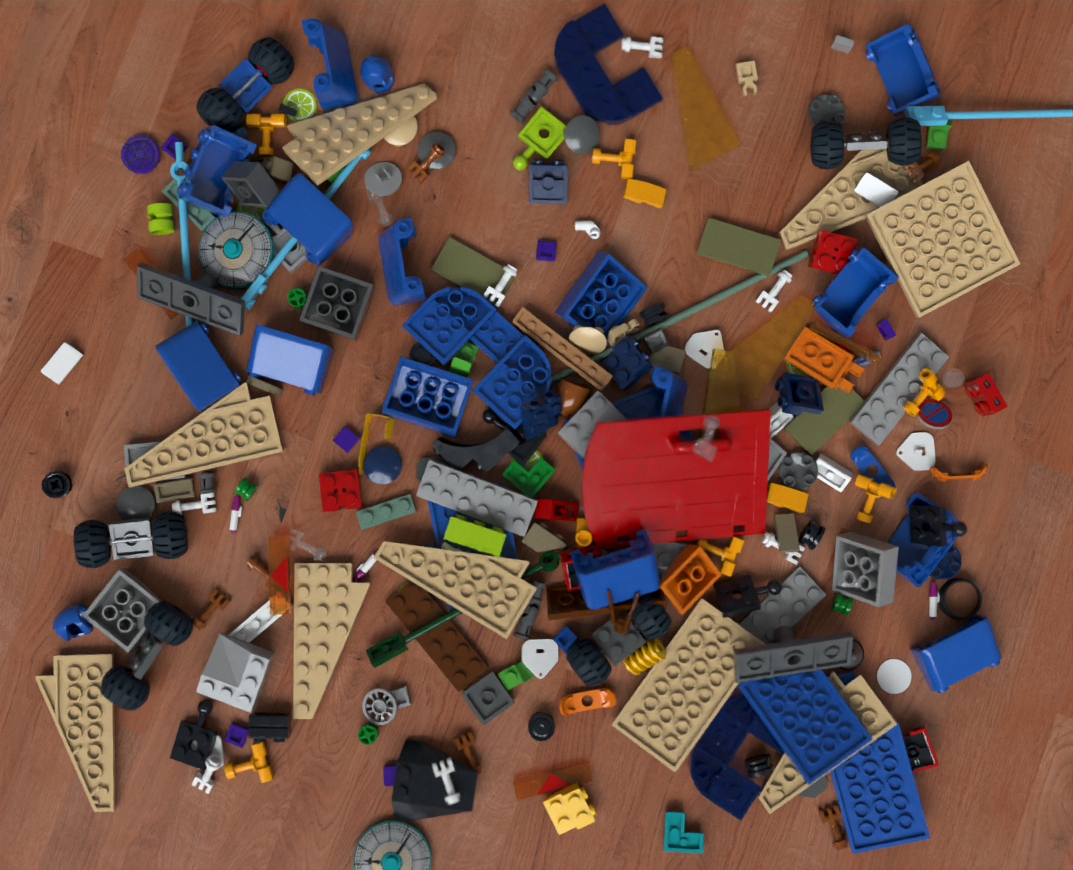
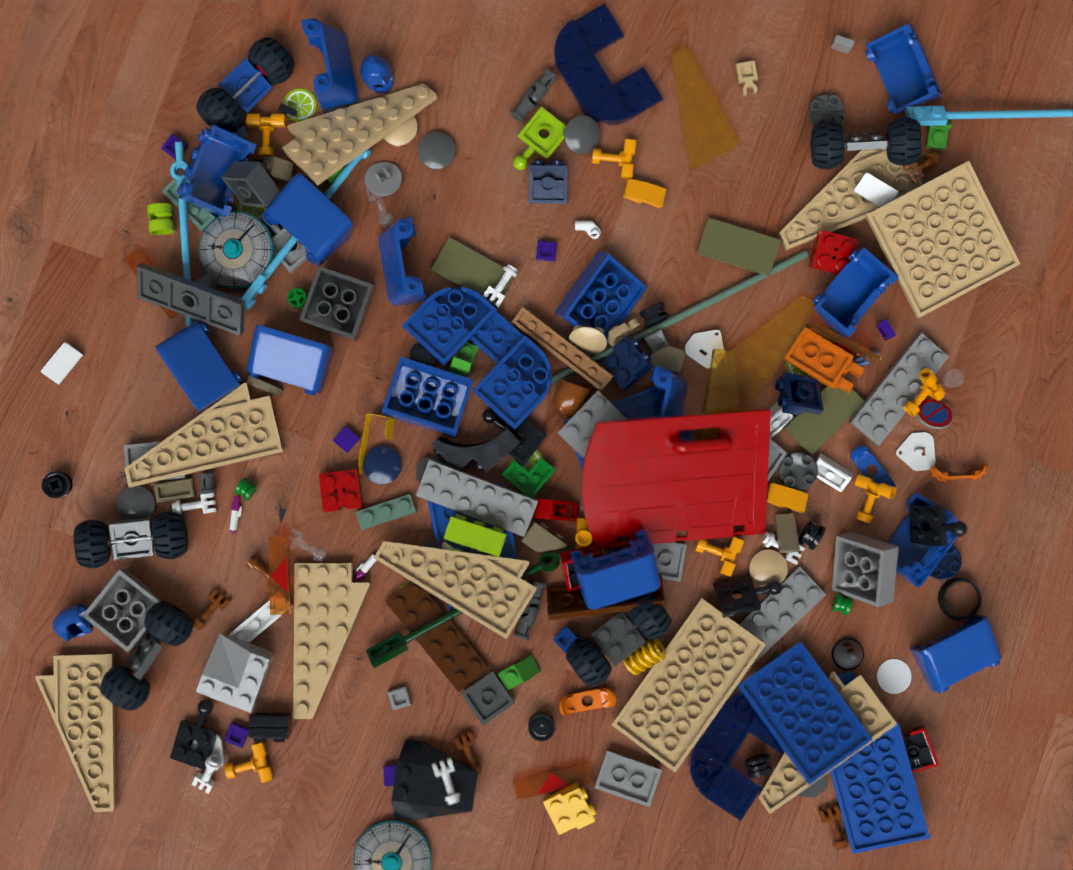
dark purple tile [121,136,160,174] -> none
green wheel [358,723,379,745] -> none
light grey wheel [362,688,398,725] -> none
dark orange hinge [408,143,445,184] -> none
dark blue plate [521,390,562,440] -> none
white piece [521,639,558,679] -> none
reddish brown plant [607,590,640,634] -> none
white hinge [621,36,663,58] -> none
orange slope [659,544,721,615] -> none
teal plate [663,811,704,853] -> none
clear hinge [693,415,720,461] -> none
dark grey plate [734,625,853,683] -> none
white hinge [755,270,792,312] -> none
piece [929,582,940,620] -> none
red piece [964,373,1008,417] -> none
none -> light grey plate [594,750,662,807]
none -> tan dish [749,550,788,587]

